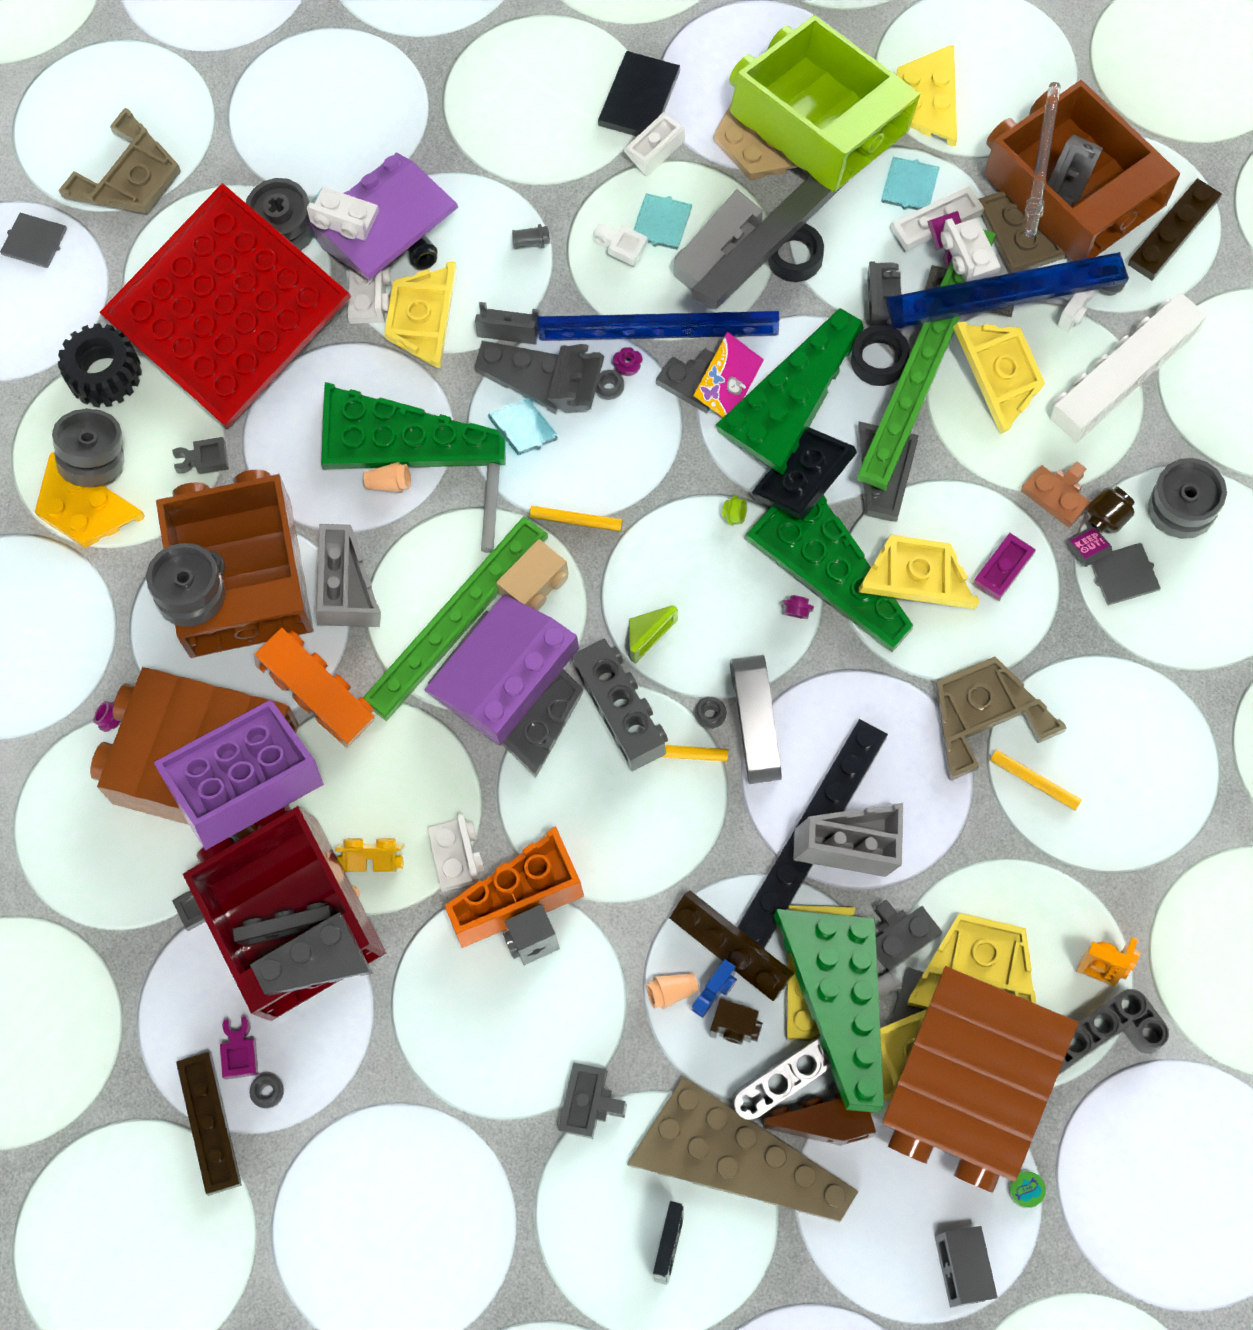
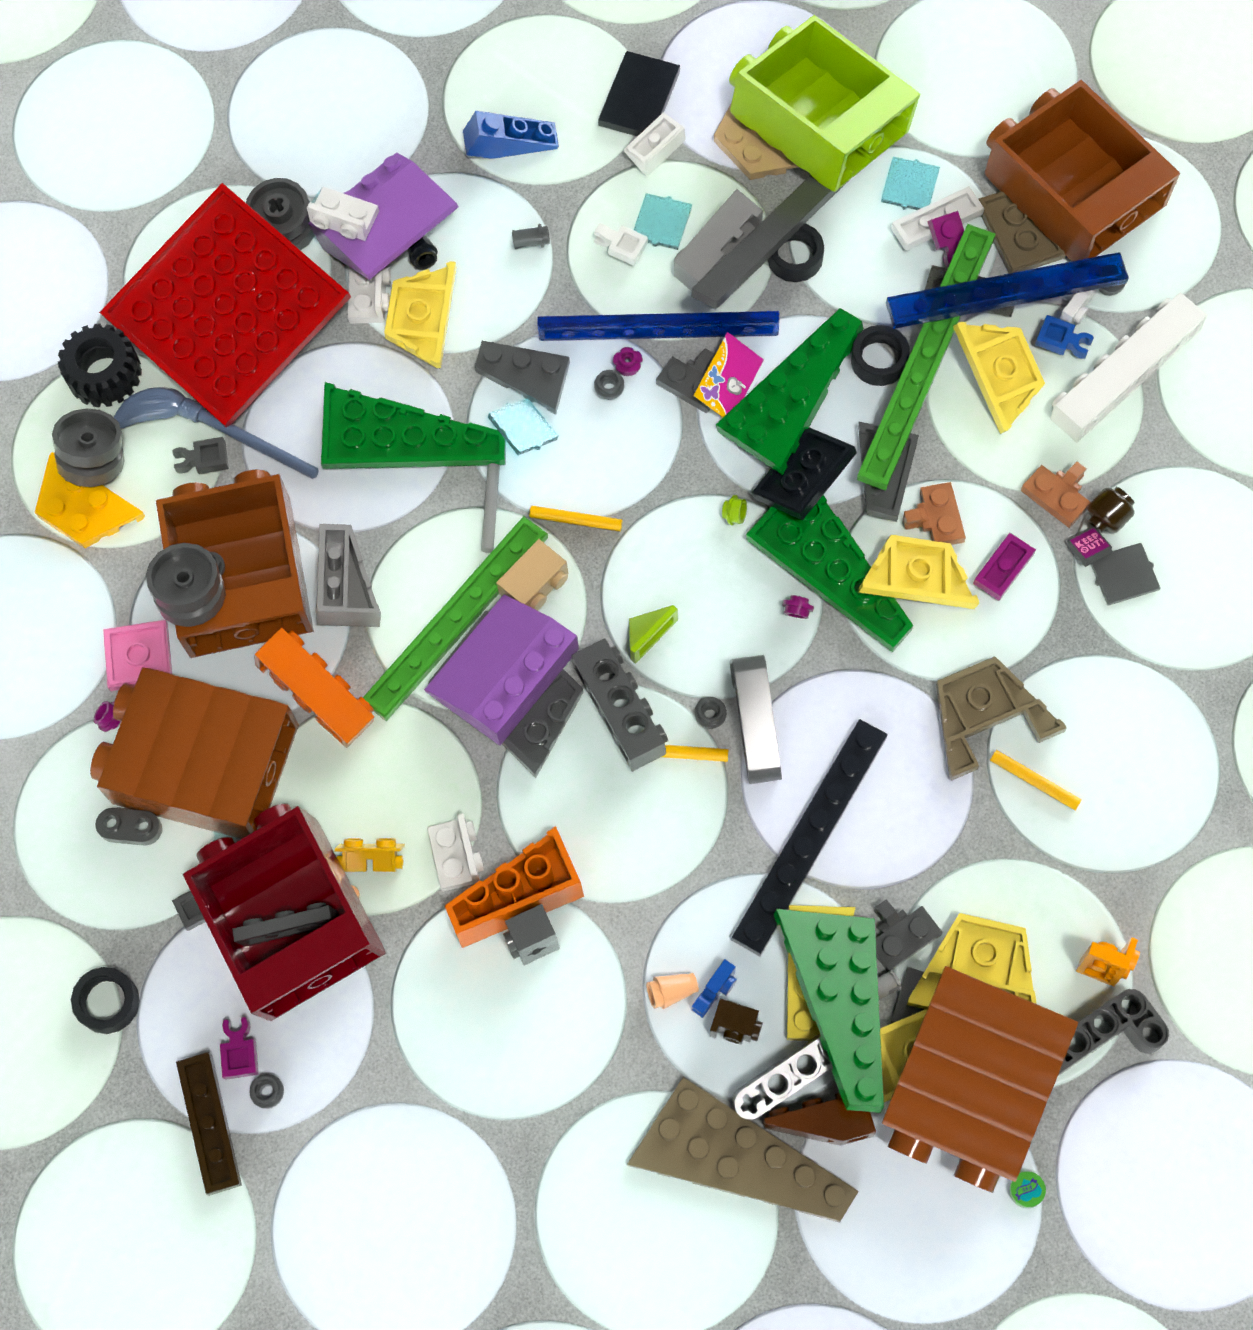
dark grey piece [0,212,67,268] -> none
dark tan wing [58,108,181,214] -> none
medium lavender slope [154,700,324,850] -> none
dark grey wing [250,913,373,996] -> none
light nougat cone [363,462,411,493] -> none
dark grey hinge [475,302,541,345] -> none
dark grey hinge [547,344,605,413] -> none
dark grey hinge [558,1063,627,1139] -> none
black tile [653,1201,684,1285] -> none
dark brown plate [669,890,794,1001] -> none
light grey wedge [793,803,903,877] -> none
dark grey hinge [867,261,904,329] -> none
light yellow wing [896,45,957,146] -> none
dark grey hinge [934,1226,998,1308] -> none
white bracket [941,218,1001,284] -> none
clear bar [1024,82,1061,237] -> none
dark grey hinge [1048,134,1103,206] -> none
dark brown plate [1128,178,1222,281] -> none
dark grey wheel [1148,458,1227,539] -> none
none -> black tyre [71,967,140,1034]
none -> dark grey plate [95,808,162,846]
none -> bright pink tile [103,620,172,691]
none -> sand blue piece [114,387,319,479]
none -> blue slope [463,110,559,159]
none -> nougat hinge [903,482,966,545]
none -> blue plate [1035,315,1094,359]

